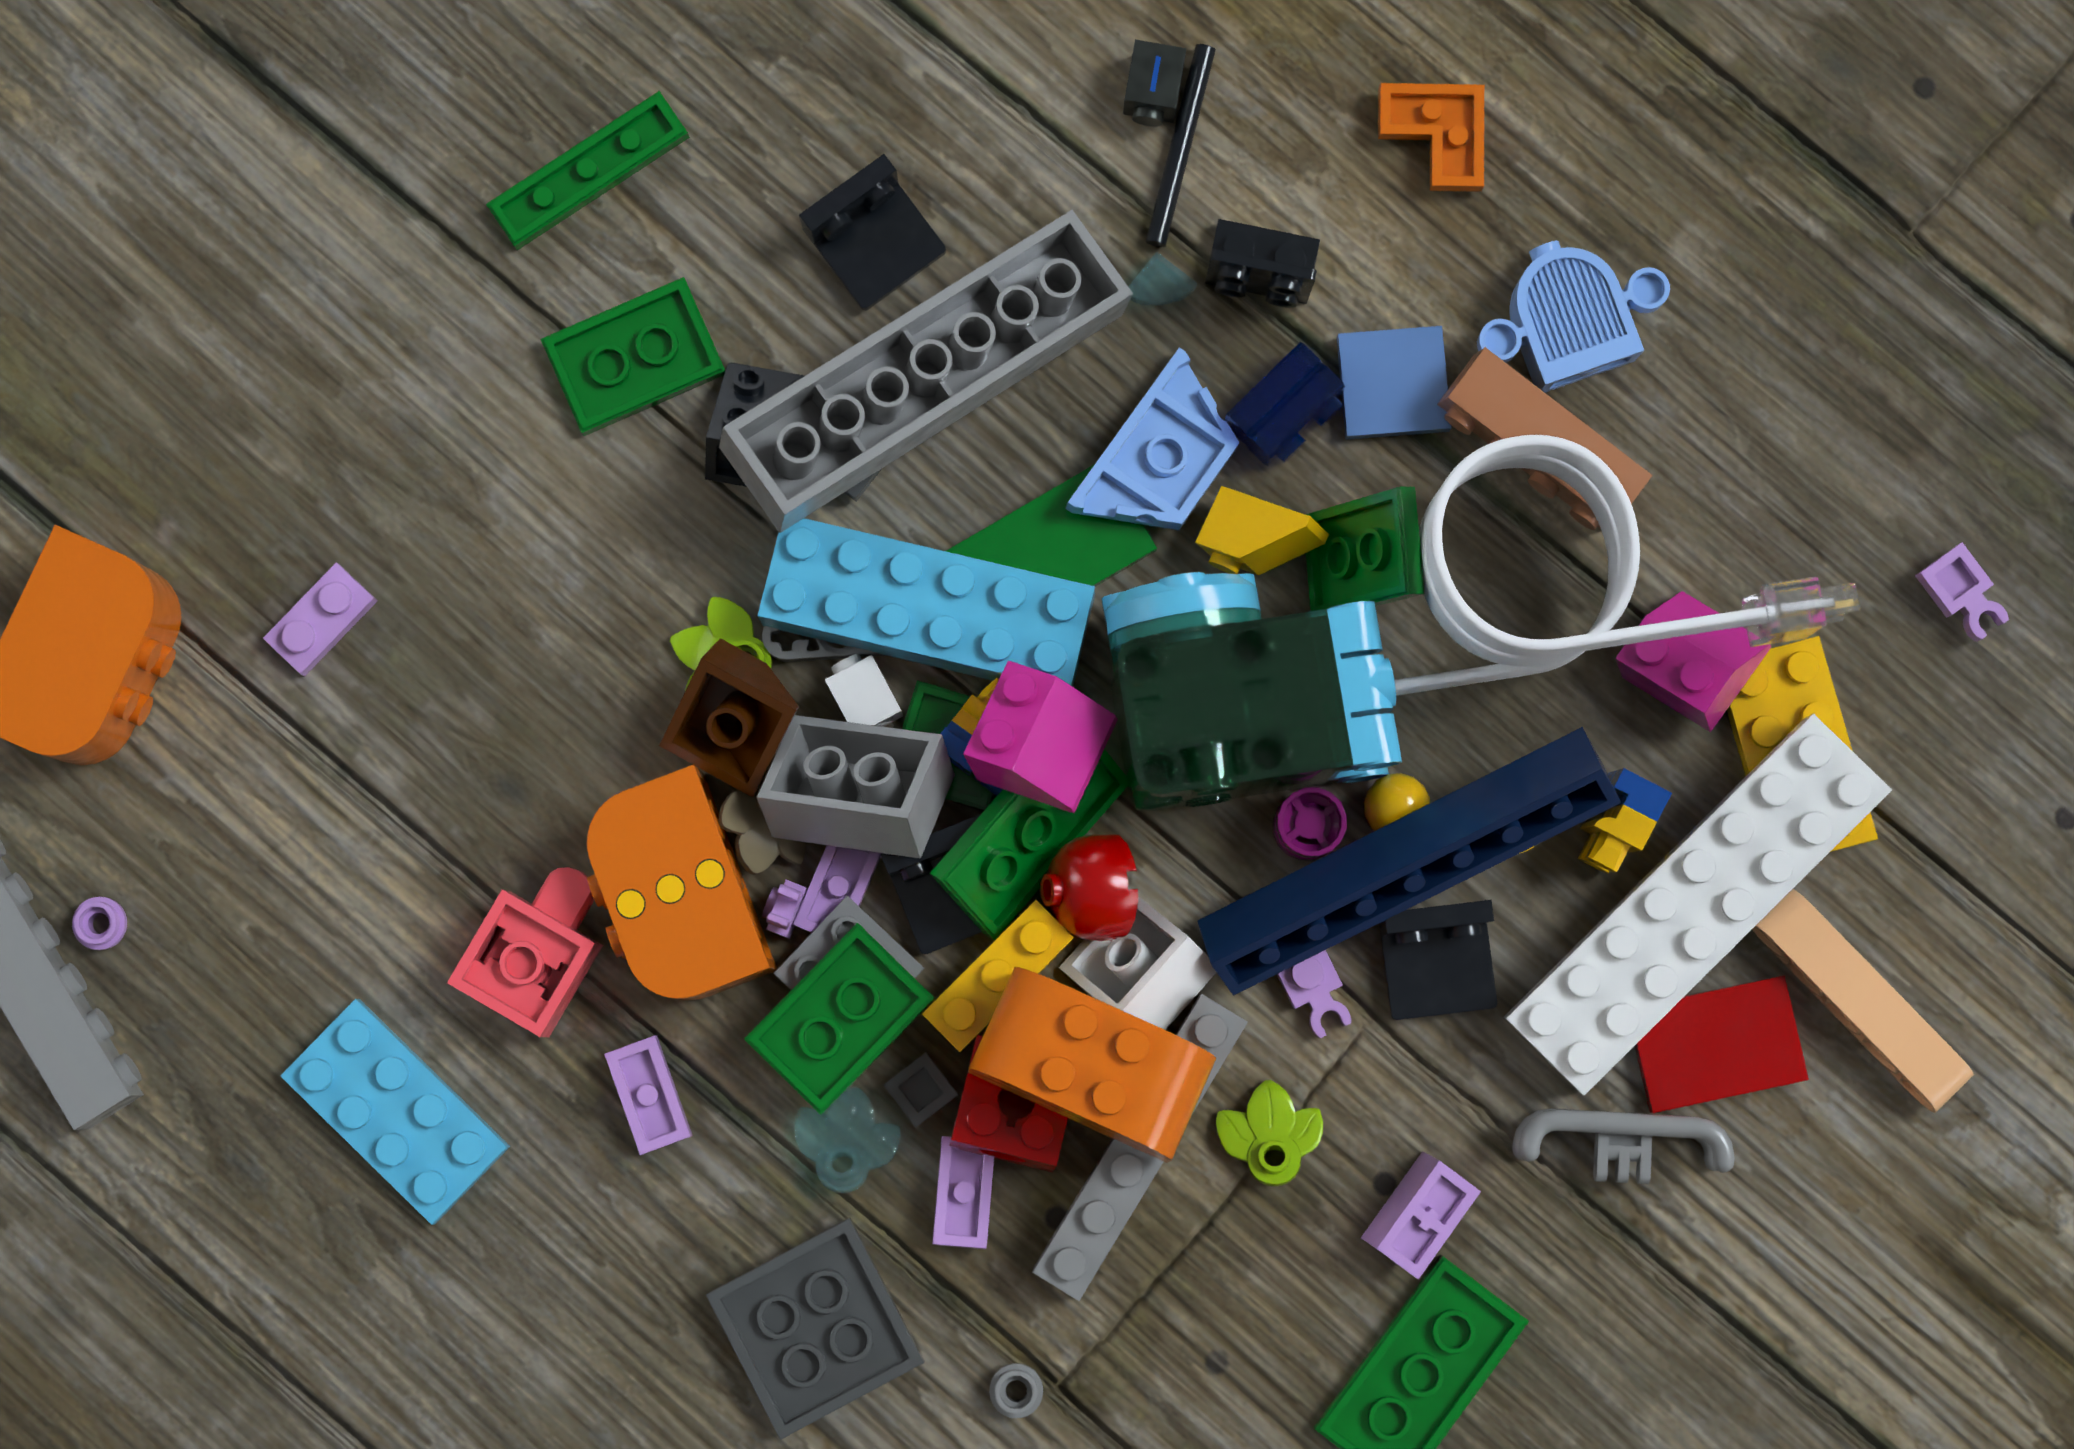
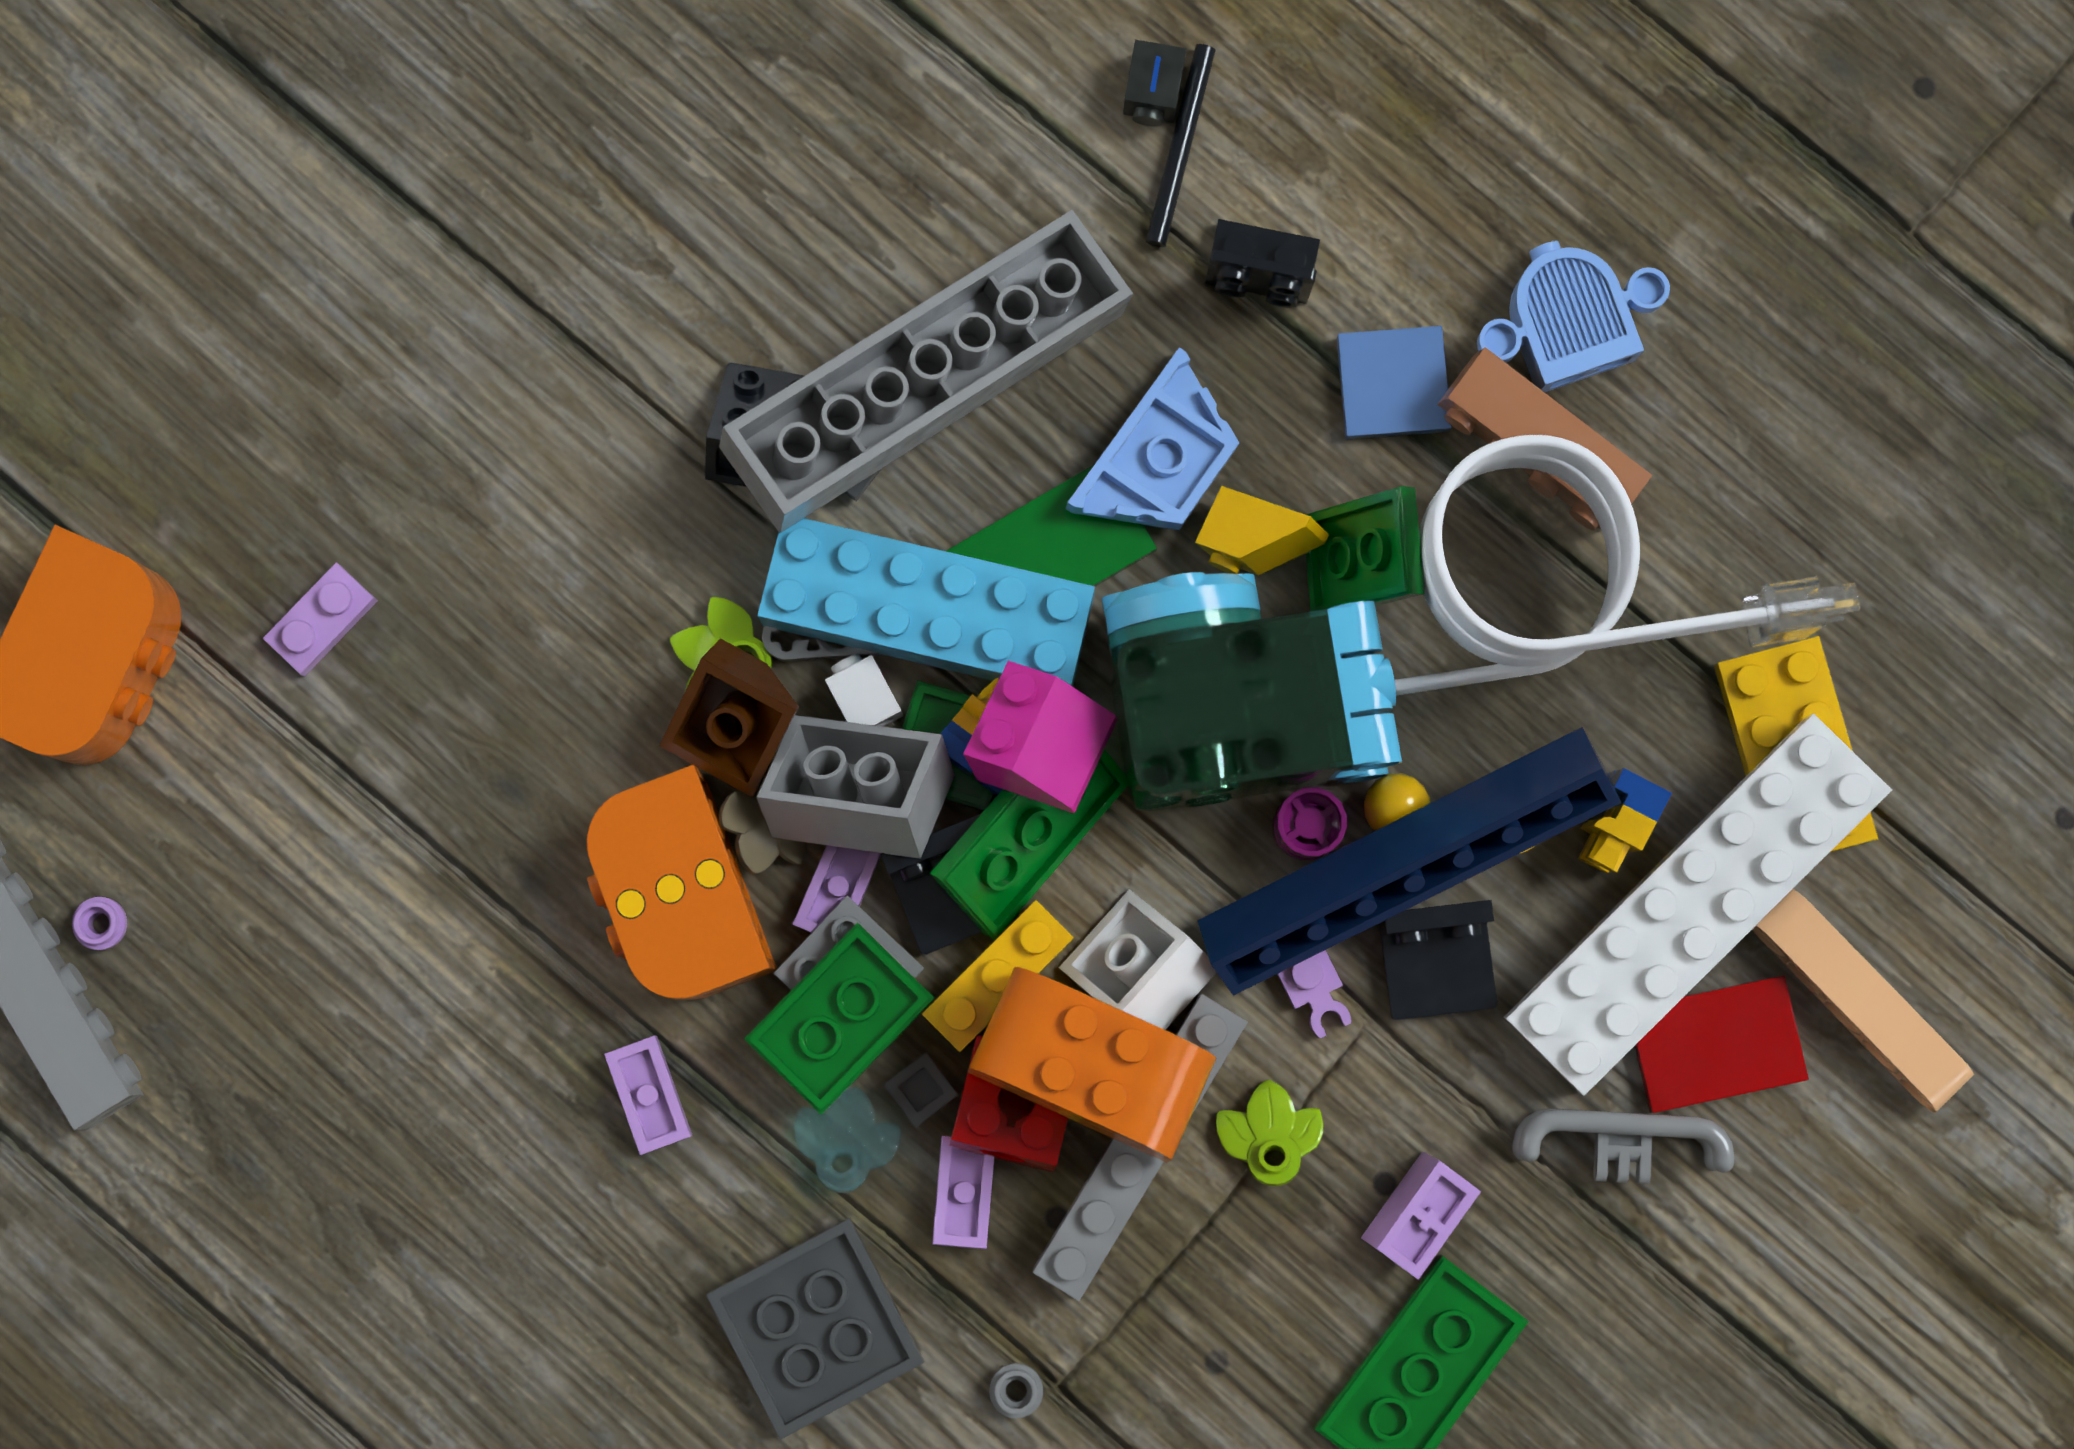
medium azure plate [281,999,510,1225] -> none
coral brick [447,867,603,1038] -> none
green tile [486,91,690,250] -> none
green tile [540,277,726,436] -> none
lavender plate [762,880,808,939] -> none
black bracket [799,154,946,311] -> none
red cylinder [1041,834,1138,941] -> none
clear light blue tile [1128,252,1197,305] -> none
clear blue brick [1224,342,1345,466] -> none
orange plate [1378,83,1485,192] -> none
dark pink slope [1615,591,1771,732] -> none
lavender plate [1915,542,2009,642] -> none

